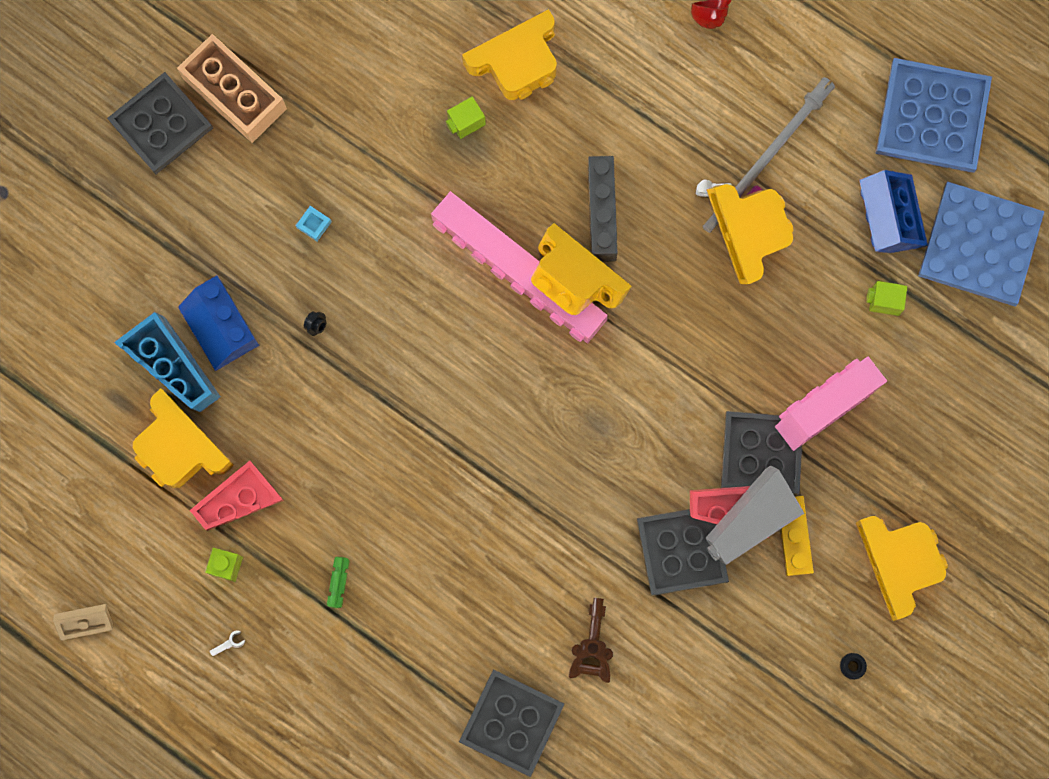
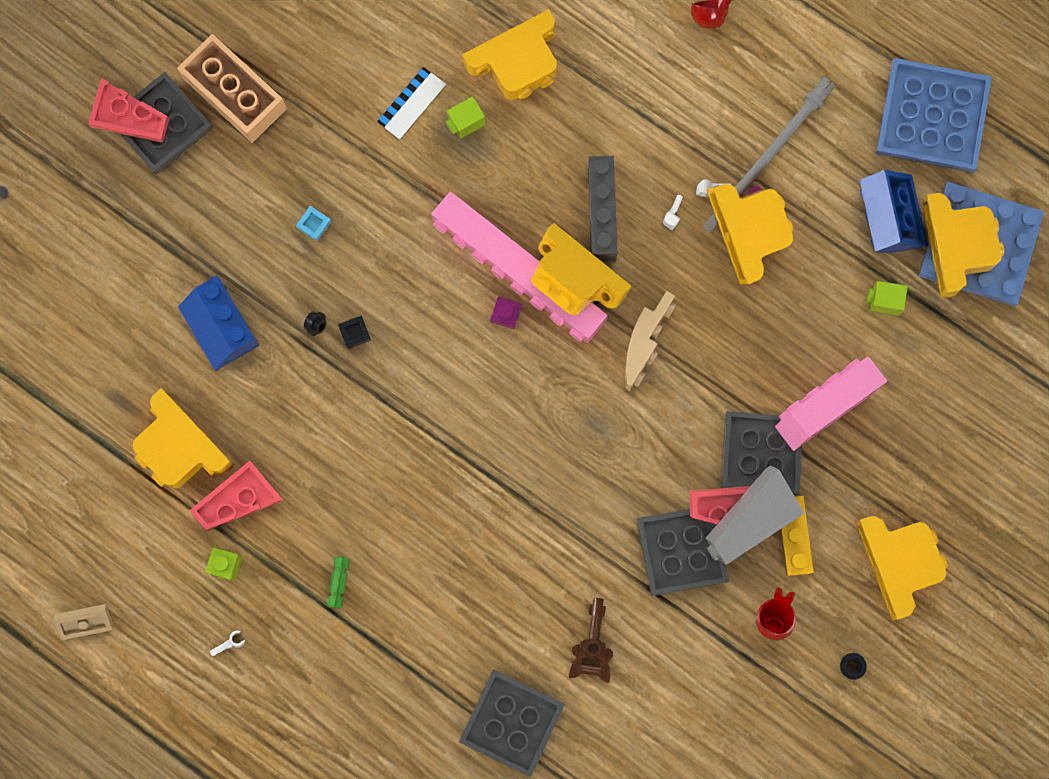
dark azure wedge [114,312,221,412] -> none
none -> coral wing [88,78,169,143]
none -> black plate [338,315,371,349]
none -> white sticker [377,67,446,139]
none -> magenta plate [490,297,522,329]
none -> tan slope [625,291,676,391]
none -> white hand [663,195,683,230]
none -> red piece [756,587,796,641]
none -> yellow brick [922,193,1004,299]

